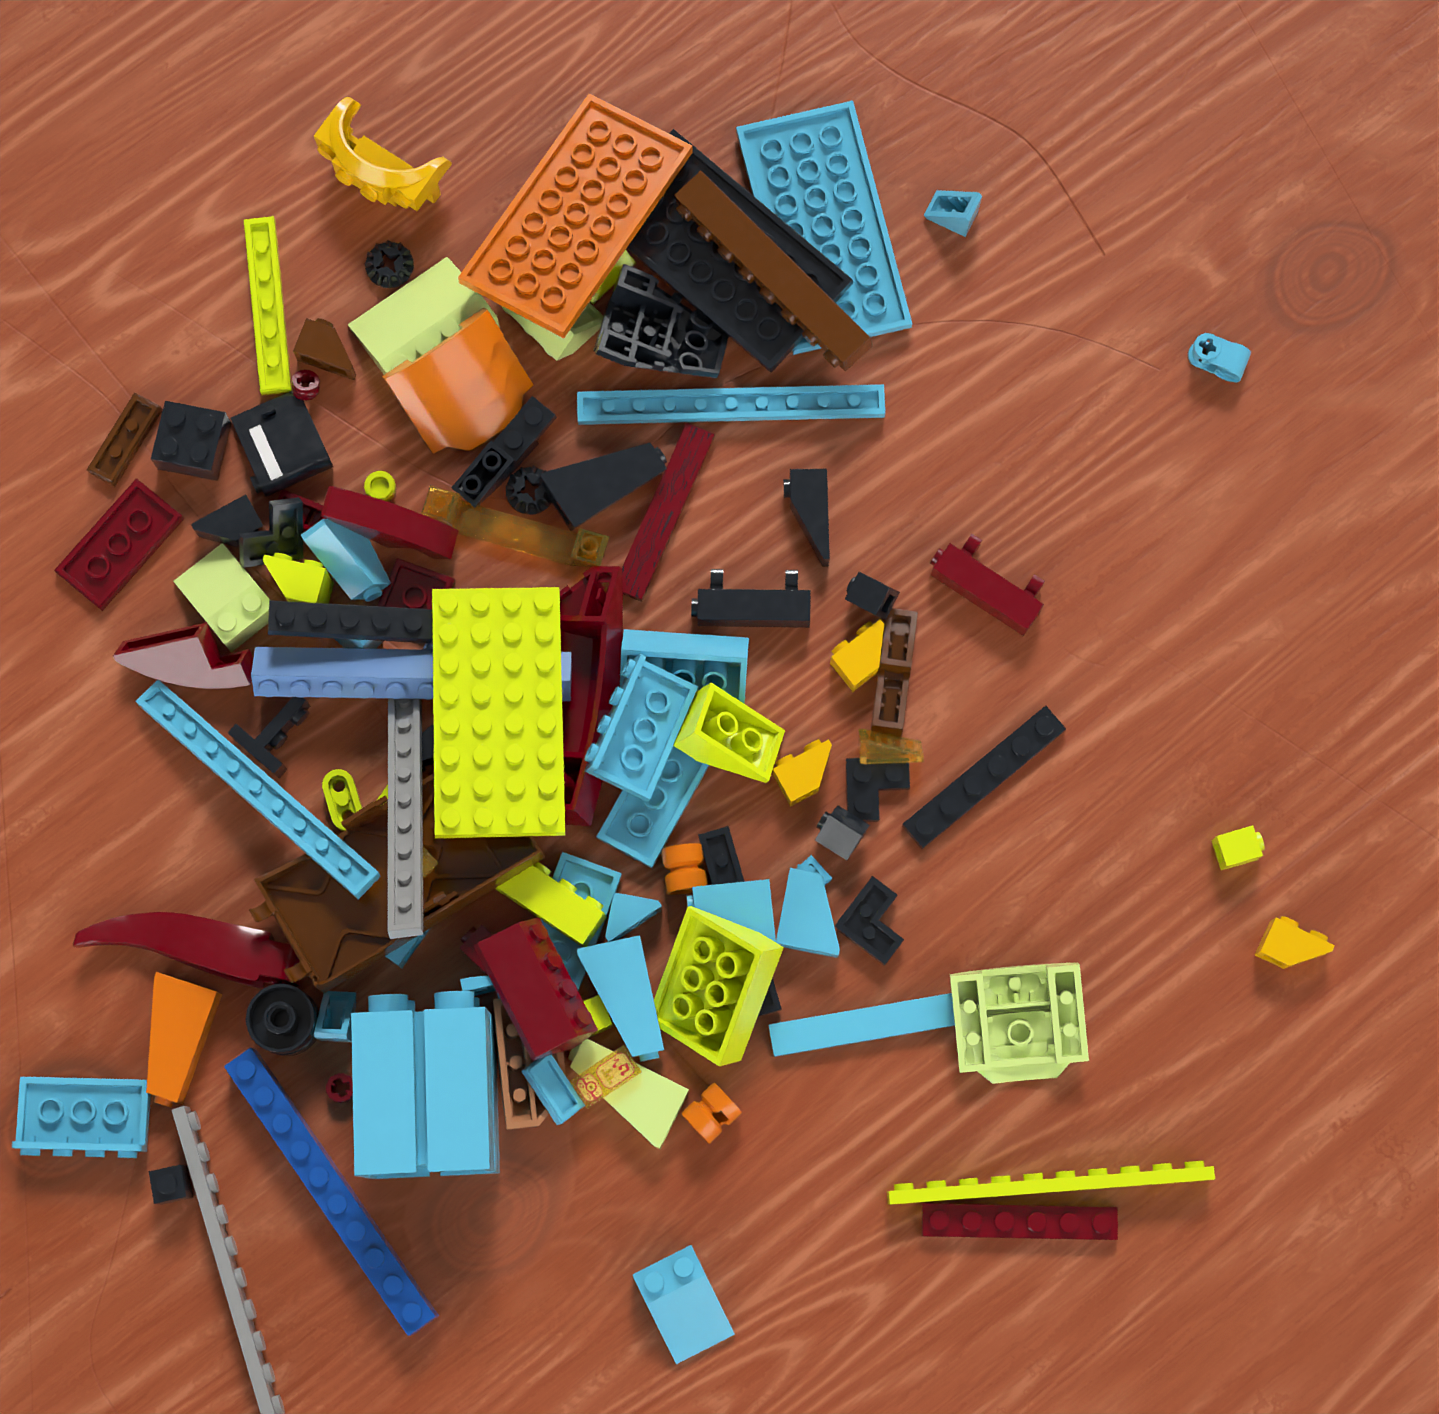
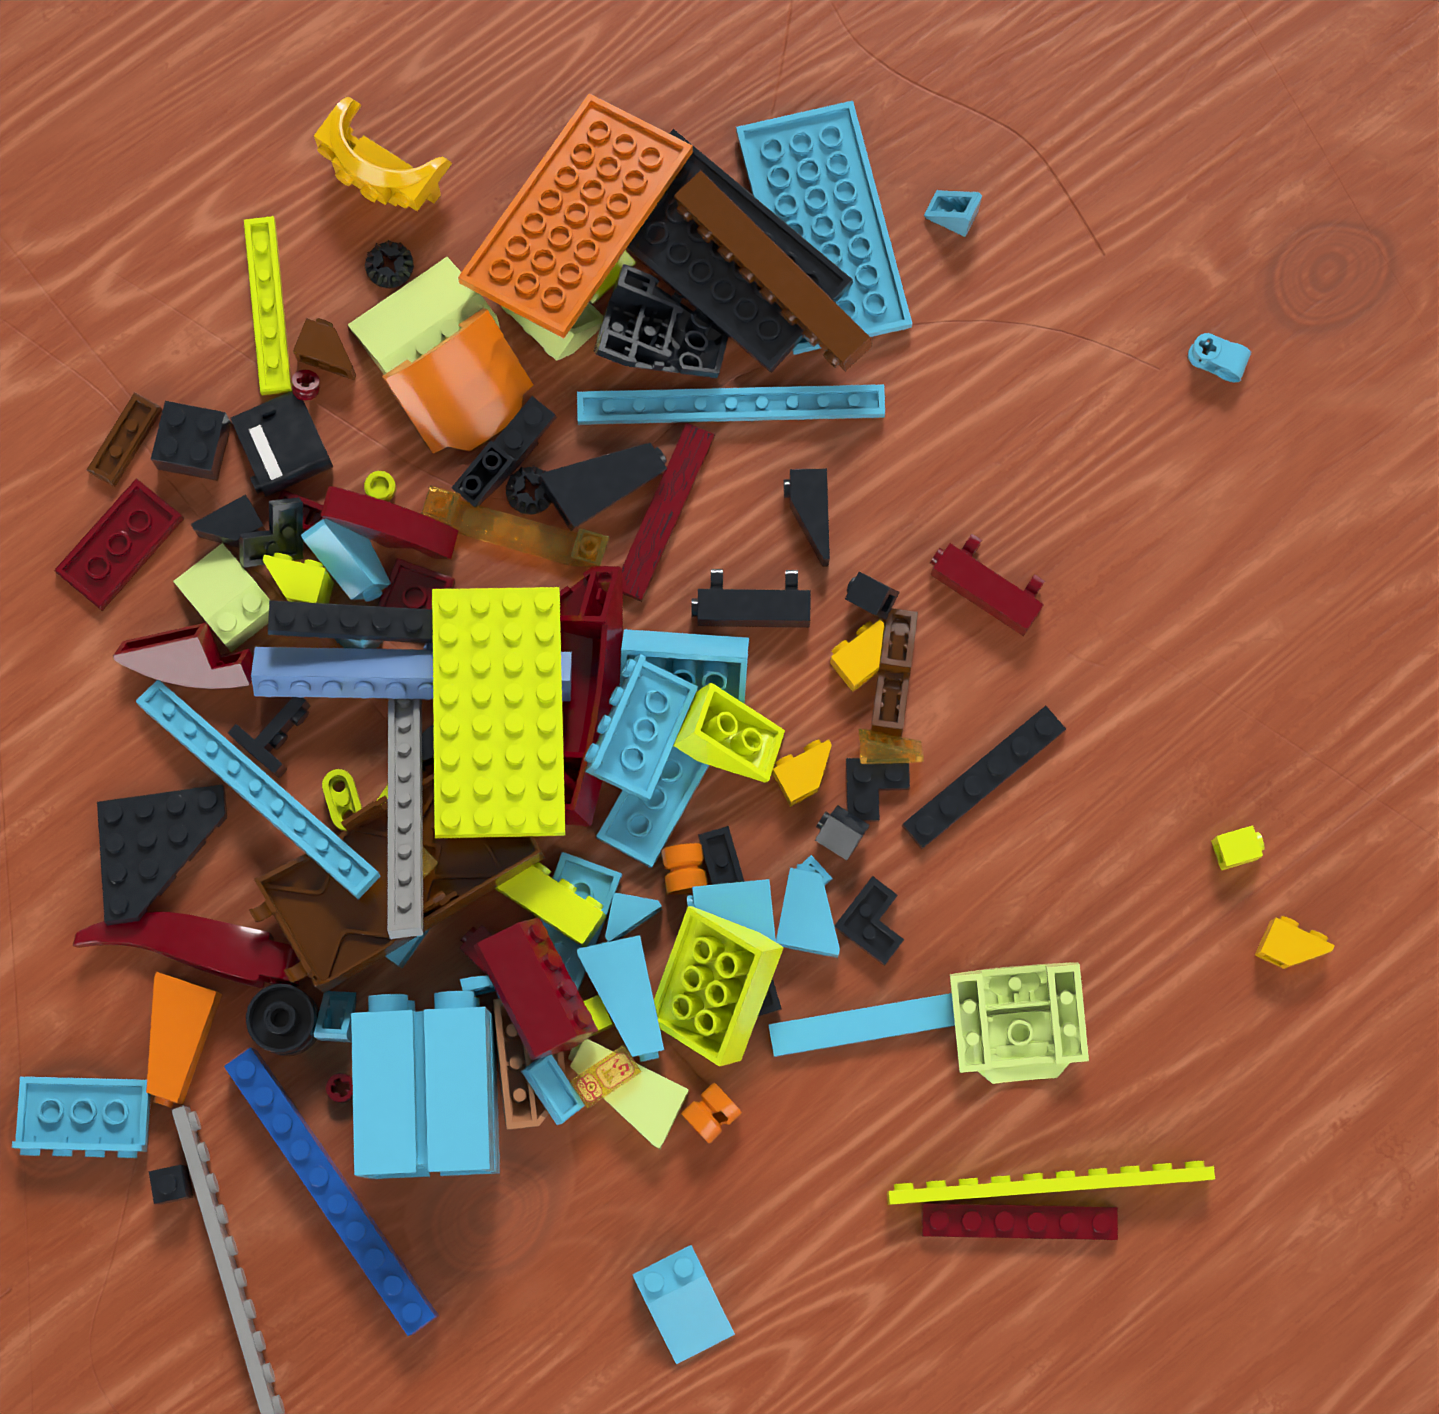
none -> black plate [97,784,227,925]

